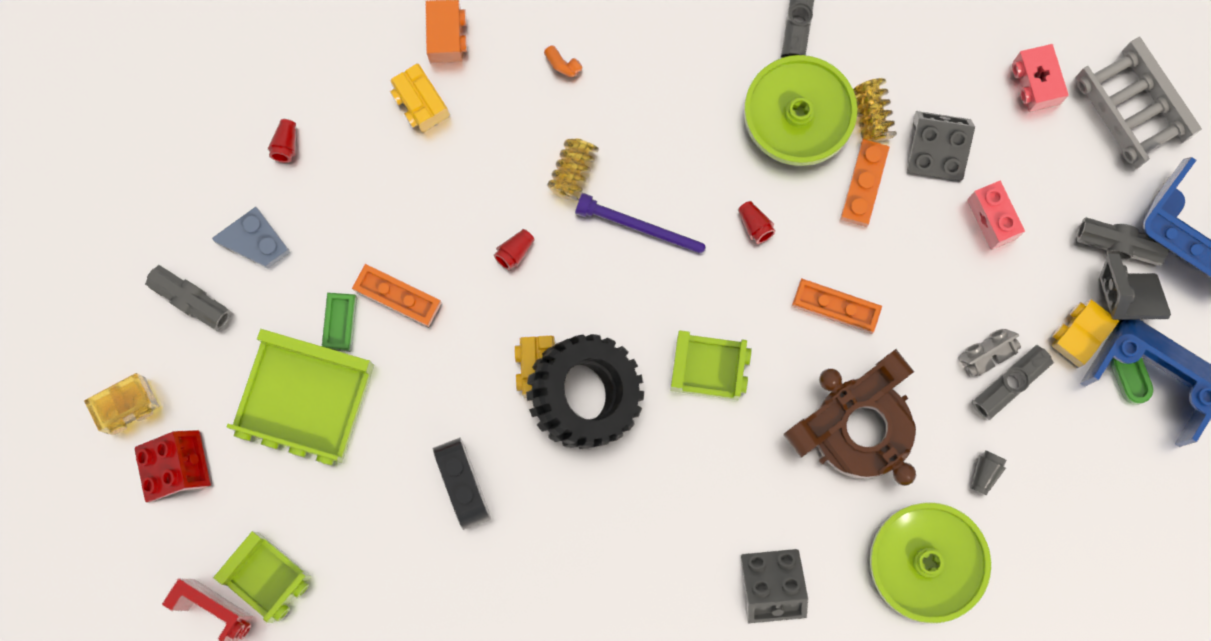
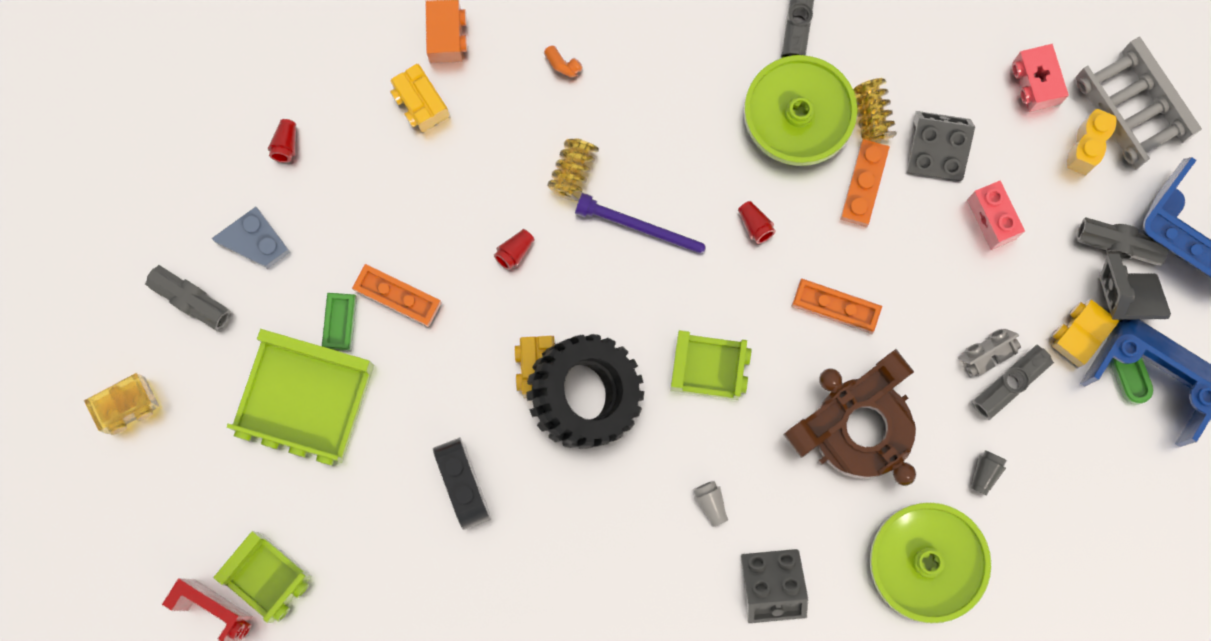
red bracket [134,430,211,502] -> none
none -> light grey cone [693,481,728,527]
none -> yellow brick [1067,109,1116,176]

